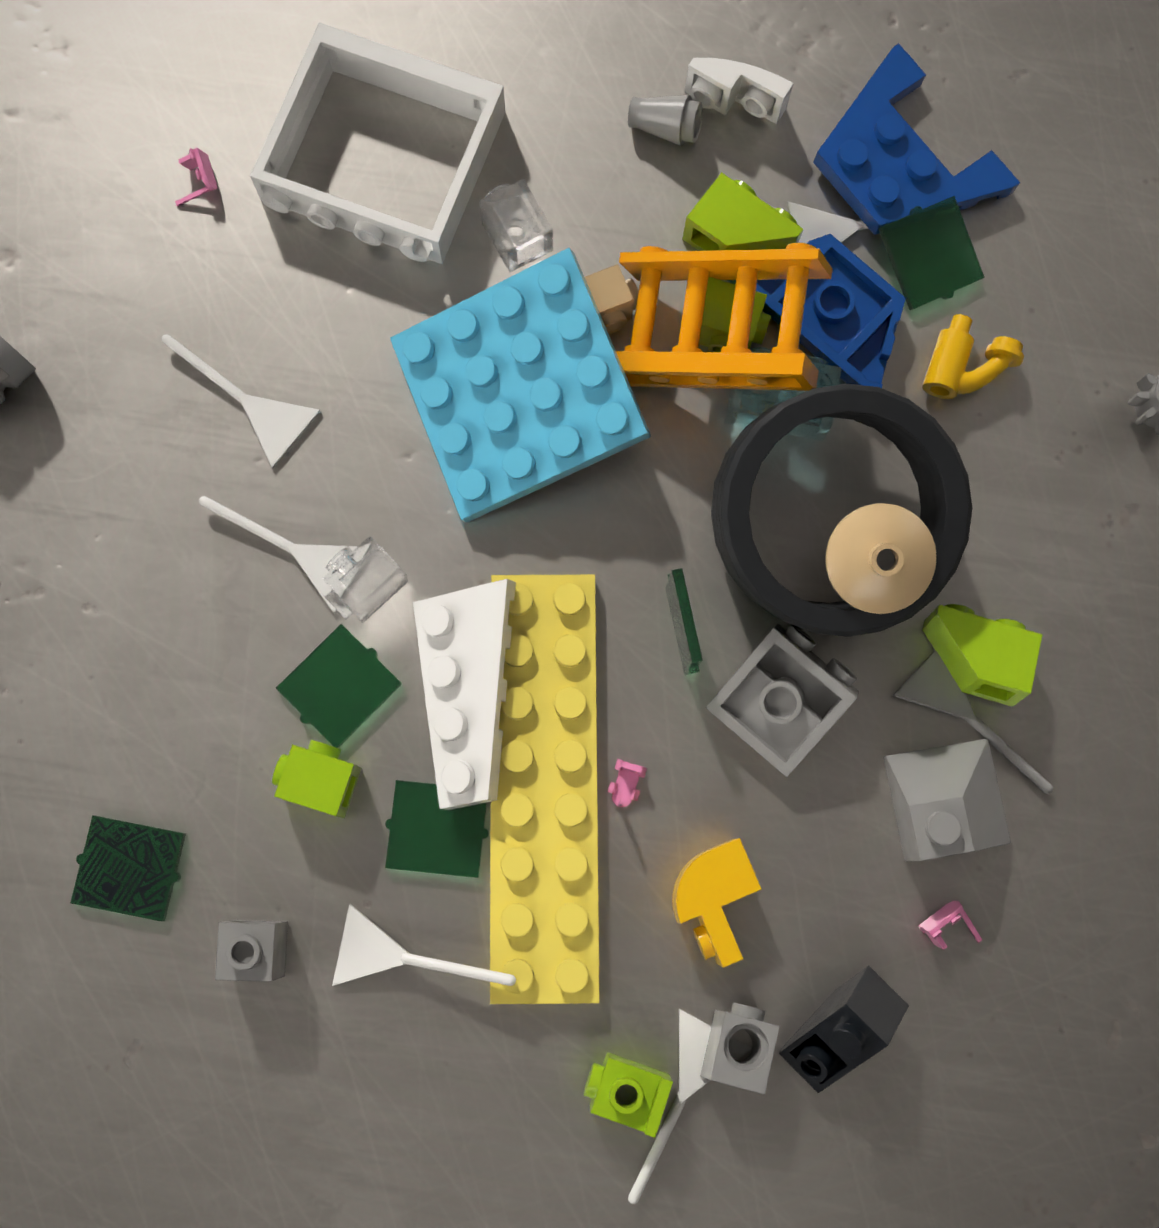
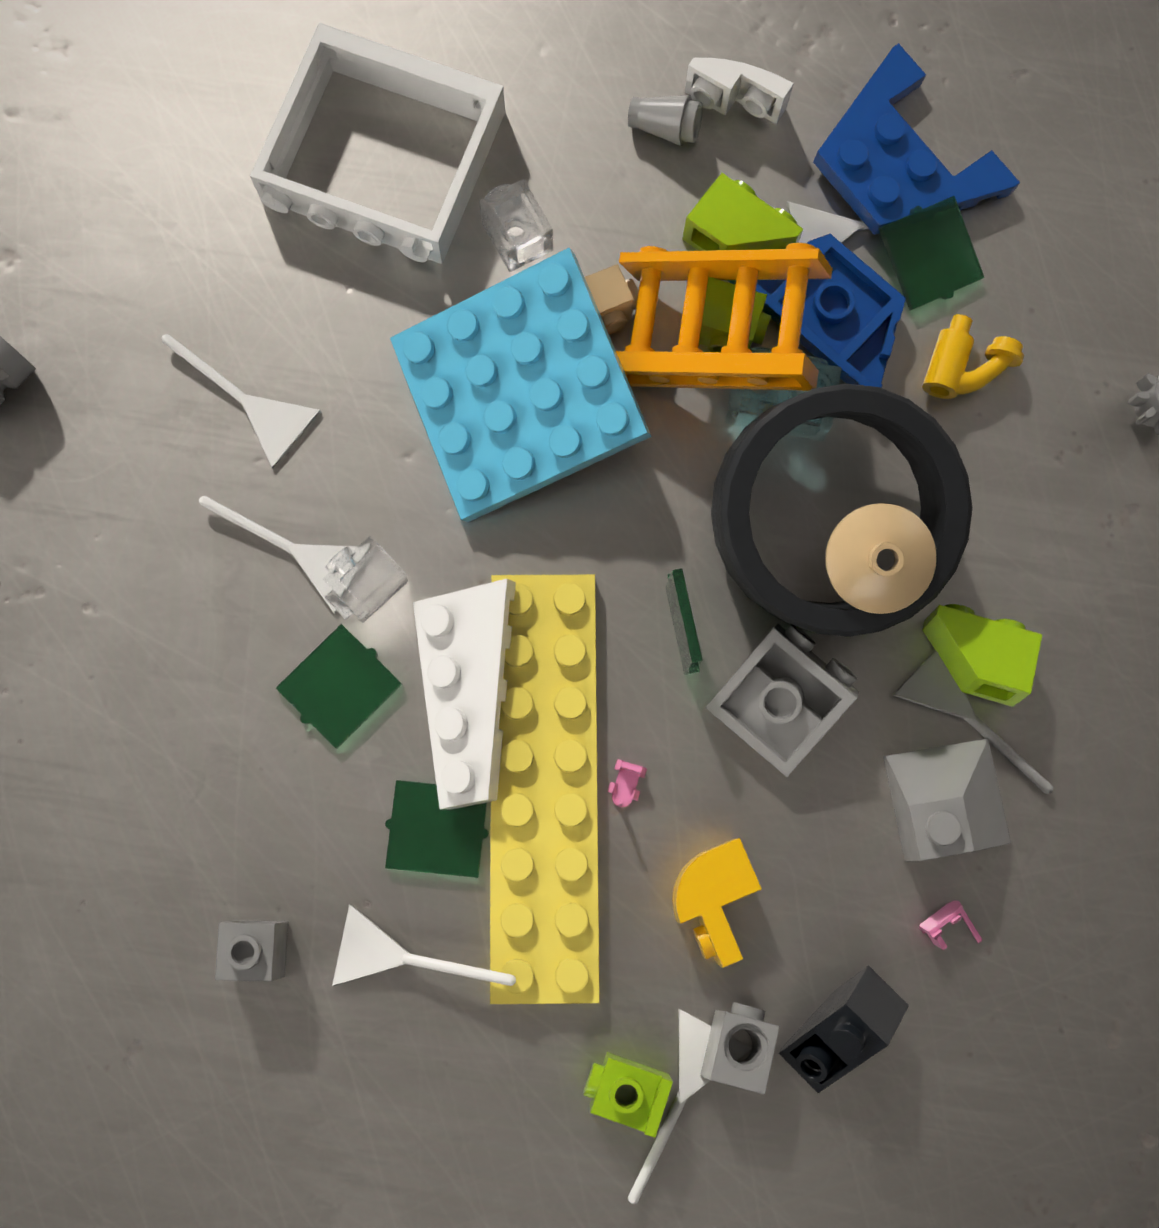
clear green piece [70,815,186,922] -> none
bright pink piece [175,148,217,207] -> none
lime brick [272,740,362,819] -> none

